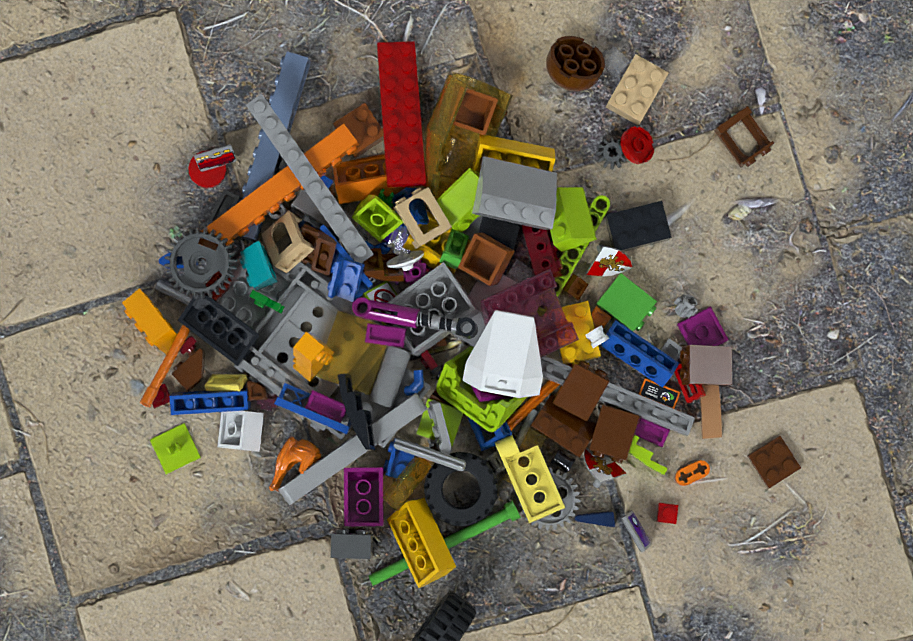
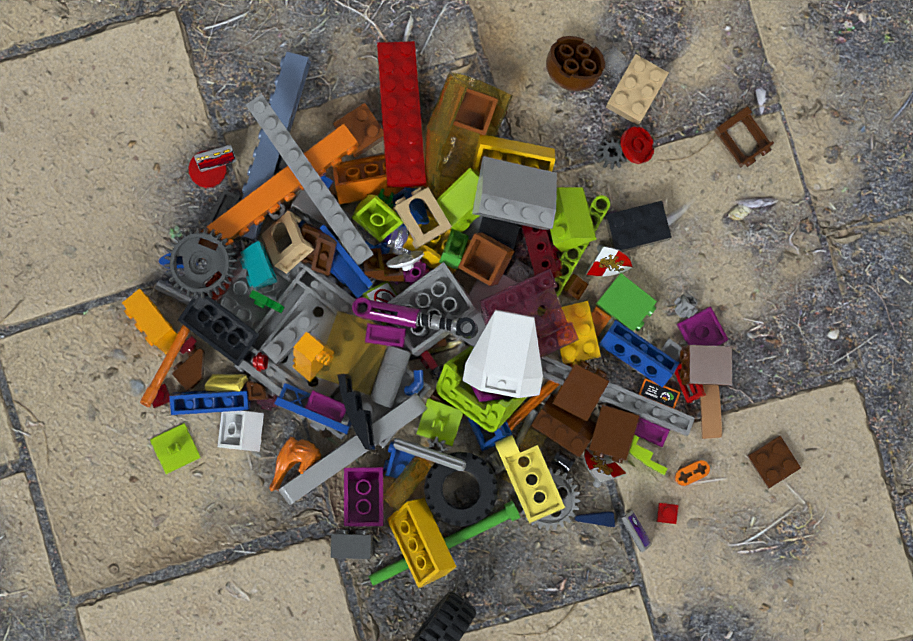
blue bracket [327,257,365,302] -> none
light grey hinge [427,400,452,455] -> none
white wheel [585,325,609,348] -> none
none -> red plate [253,352,268,371]
none -> light grey brick [262,309,320,365]

